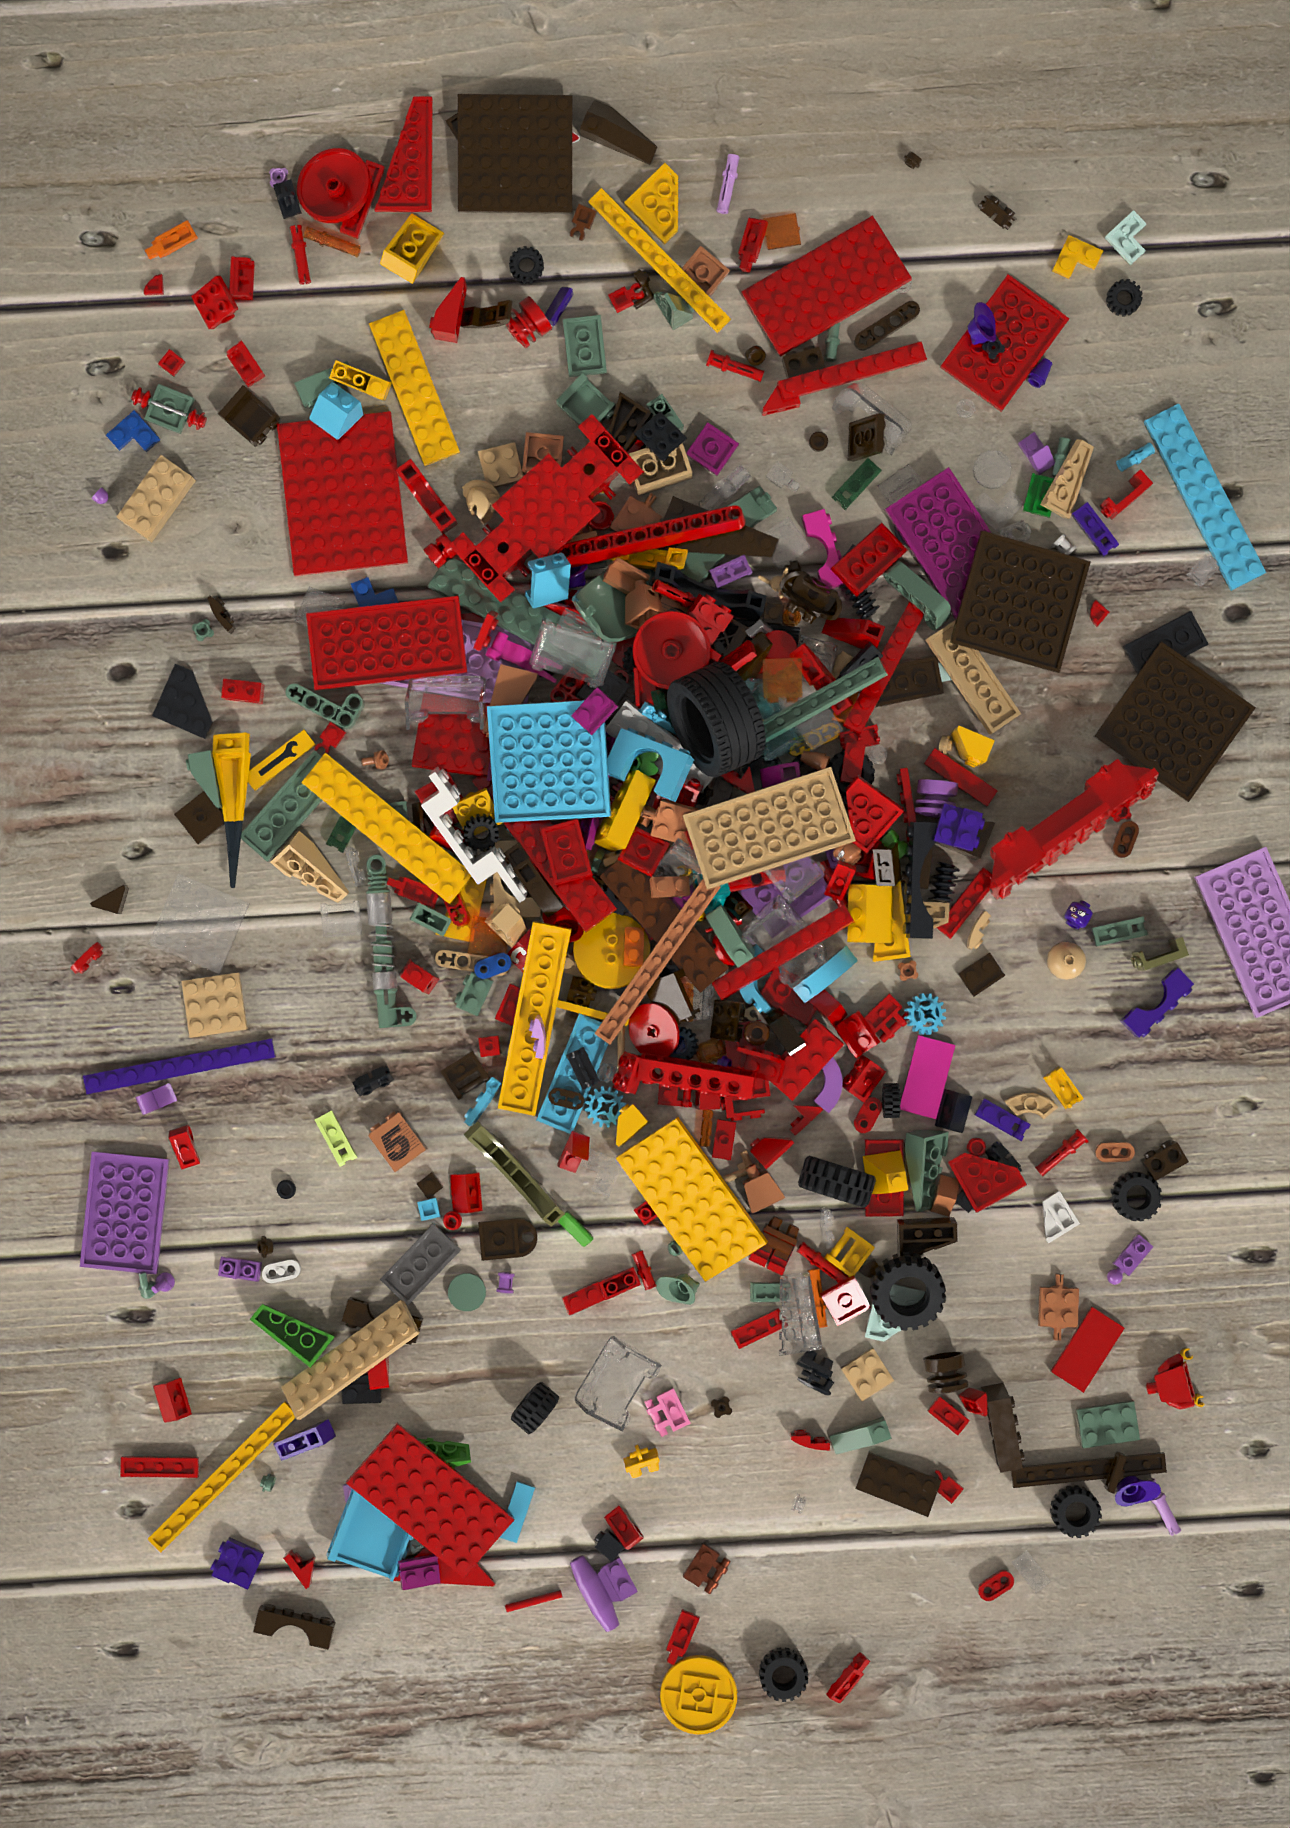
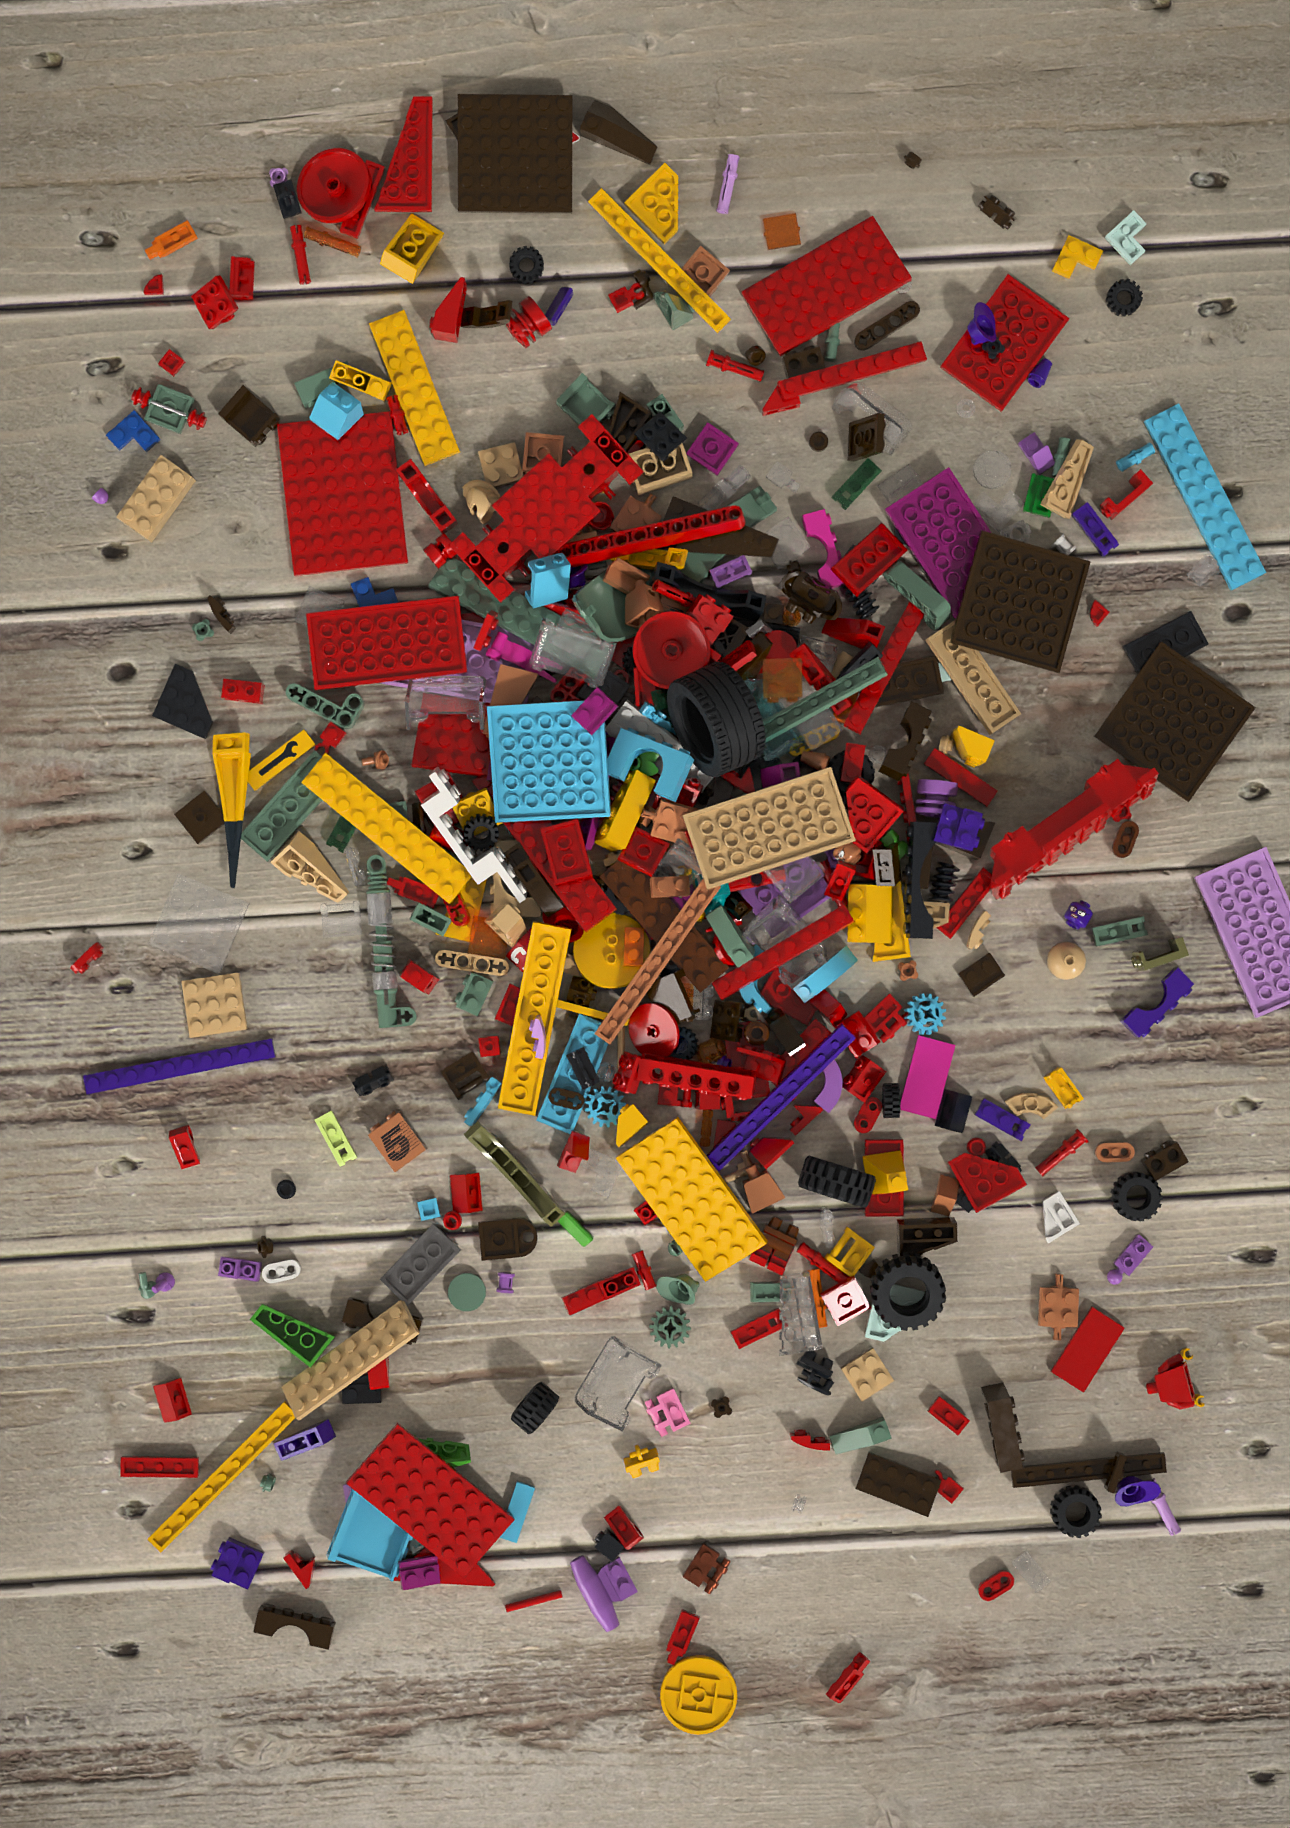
medium lavender plate [80,1151,170,1275] -> none
dark brown slope [90,885,129,914] -> none
medium lavender panel [135,1083,177,1115] -> none
sand green slope [186,750,222,809] -> none
red hinge [227,340,265,388] -> none
dark brown plate [417,1172,443,1199] -> none
blue plate [474,953,512,979] -> none
sand green plate [563,315,607,377] -> none
reddish brown plate [570,204,597,241] -> none
sand green tile [591,847,606,874] -> none
red hinge [738,217,768,273] -> none
tan plant [758,567,788,599] -> none
black tyre [759,1647,809,1702] -> none
red hinge [838,724,880,751] -> none
sand green wedge [905,1130,949,1212] -> none
dark brown wheel [923,1352,969,1393] -> none
red slope [958,1387,987,1417] -> none
sand green plate [1076,1400,1140,1448] -> none
none -> red pin [386,395,409,435]
none -> sand green gear [649,1306,691,1349]
none -> dark purple plate [706,1023,856,1171]
none -> dark brown arch [878,701,932,781]

